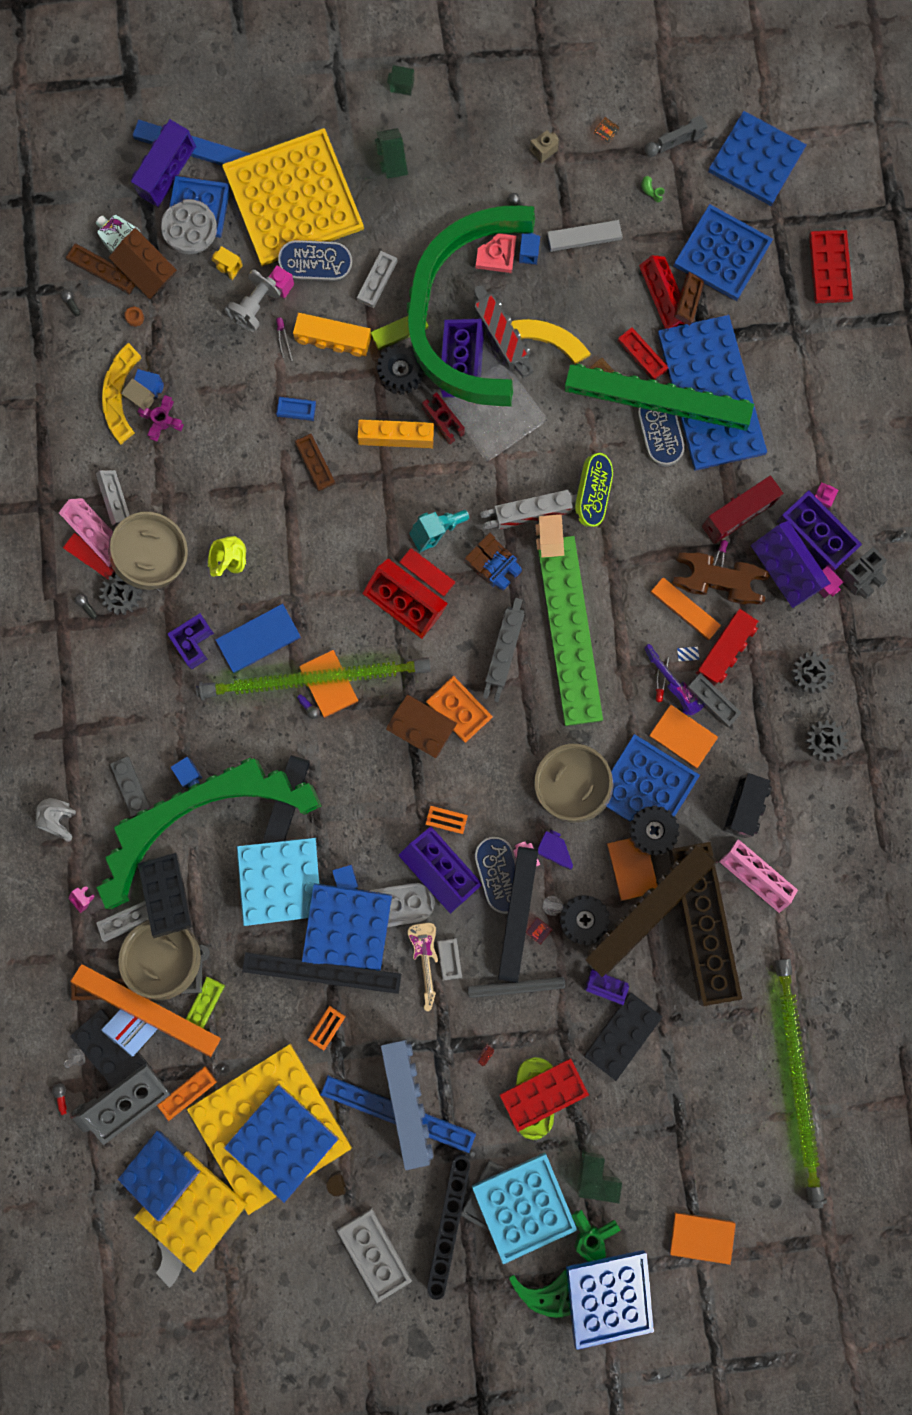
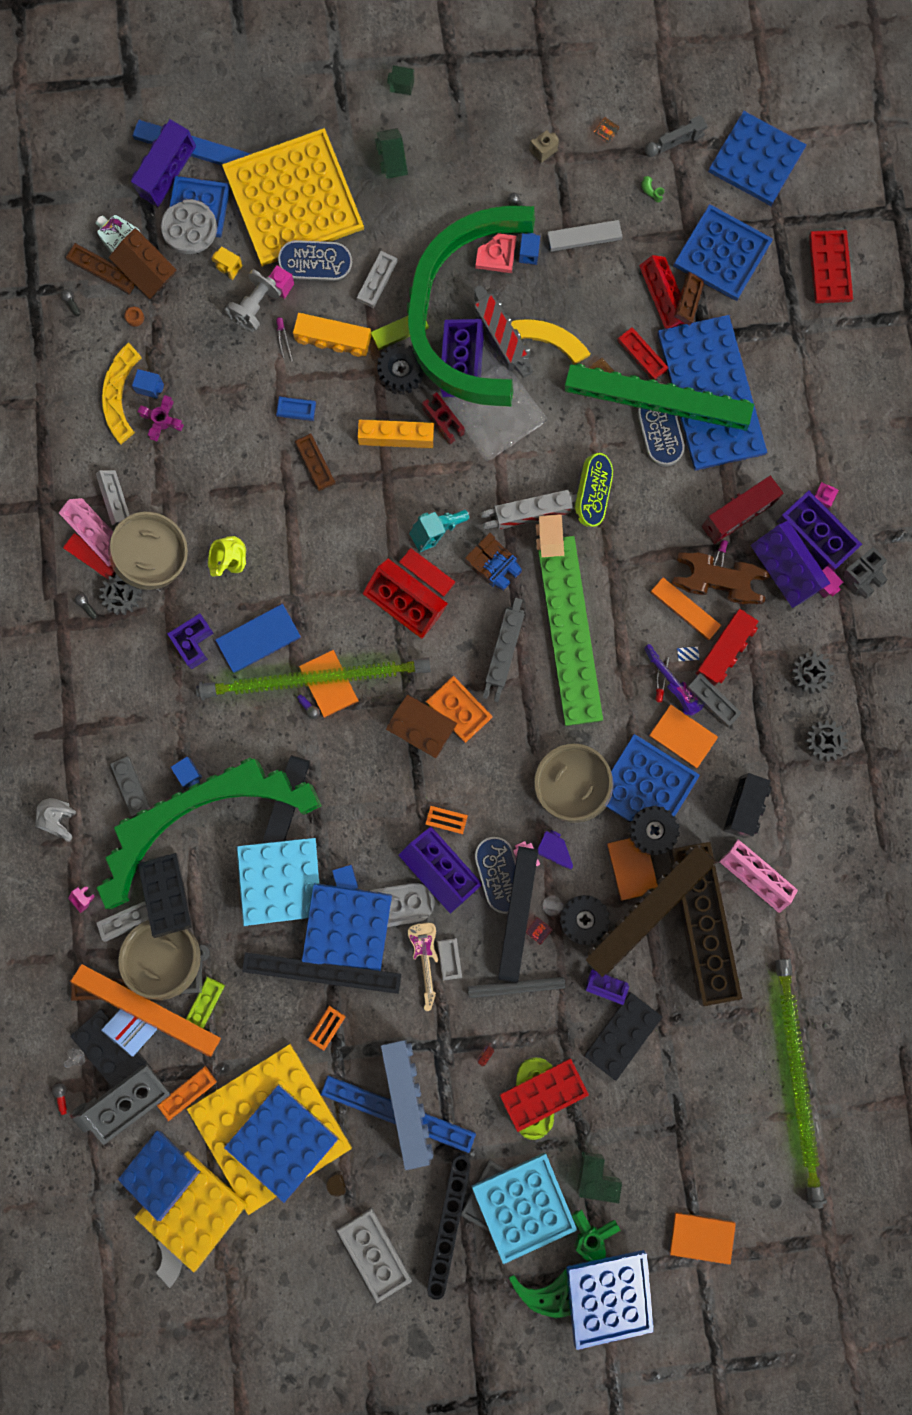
dark tan brick [121,378,155,411] -> none

